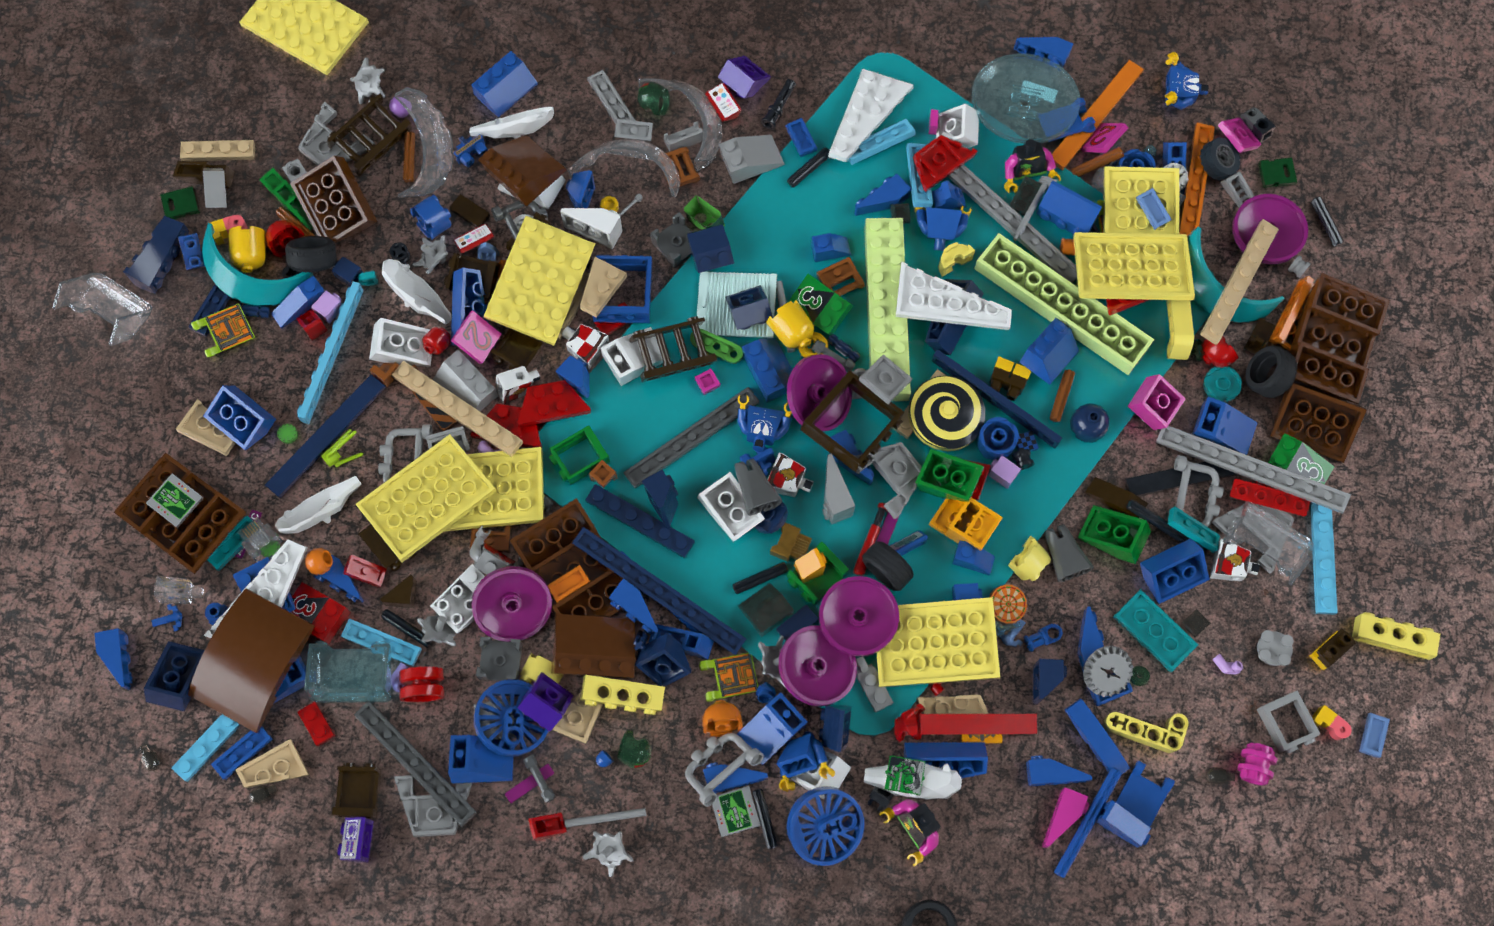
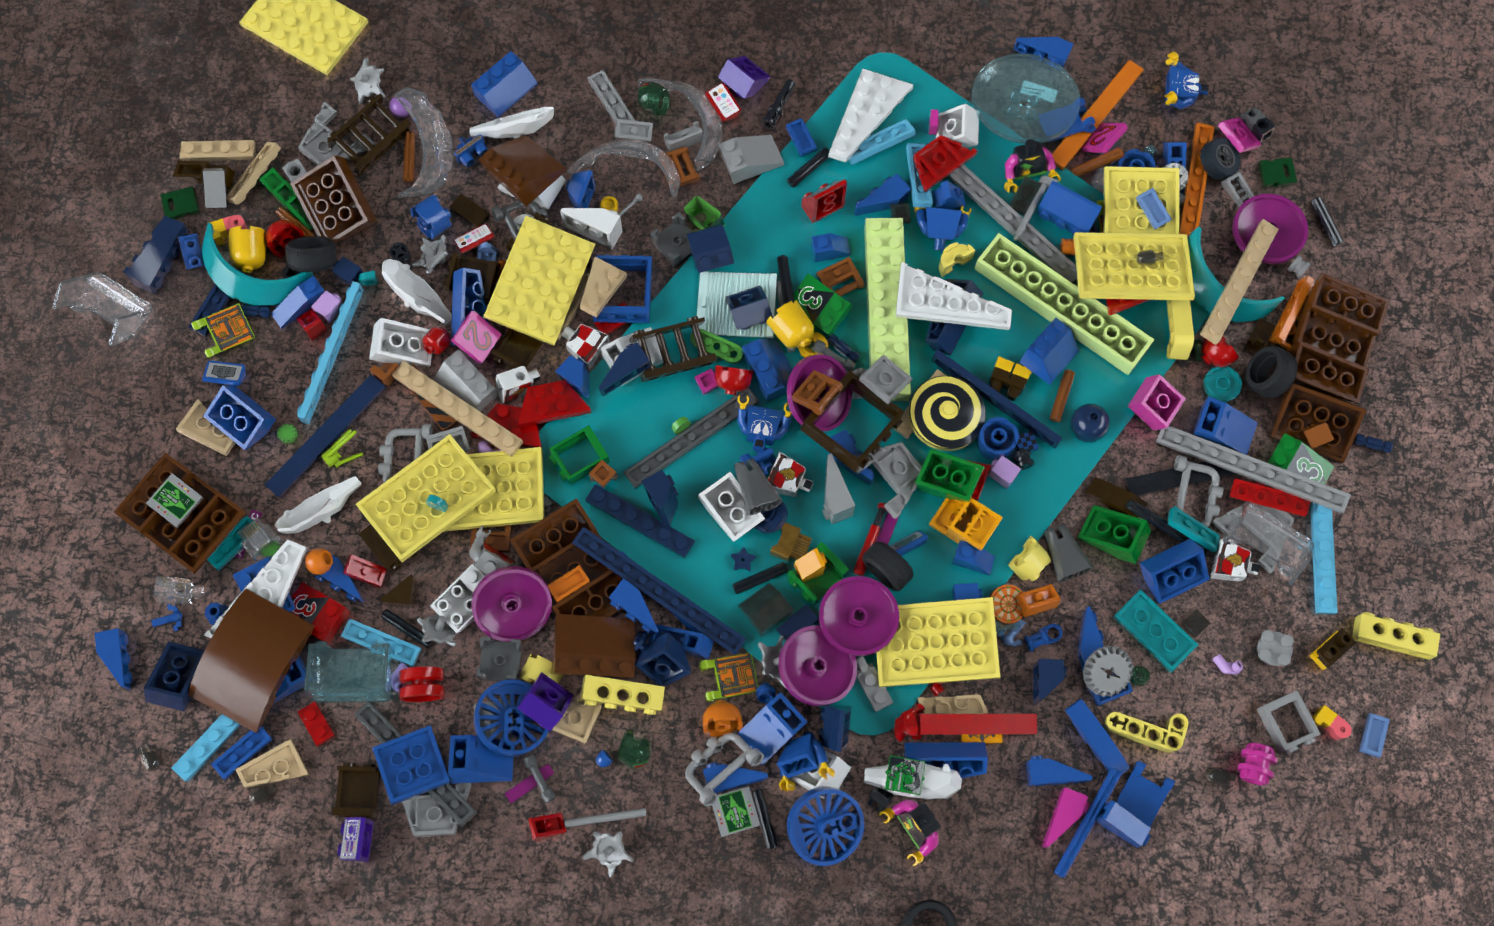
none -> slope [202,360,246,386]
none -> tan plate [226,142,281,205]
none -> blue plate [372,725,451,805]
none -> teal tile [426,495,448,512]
none -> dark blue slope [598,342,651,397]
none -> bright green tile [672,417,691,435]
none -> red cylinder [715,365,753,395]
none -> dark blue plate [731,547,756,571]
none -> black axle [777,255,794,304]
none -> dark orange plate [792,370,843,415]
none -> red slope [801,179,847,223]
none -> orange slope [1017,584,1061,617]
none -> clear smoke cylinder [1136,250,1164,266]
none -> dark orange panel [1302,422,1334,449]
none -> dark blue axle [1354,433,1393,453]

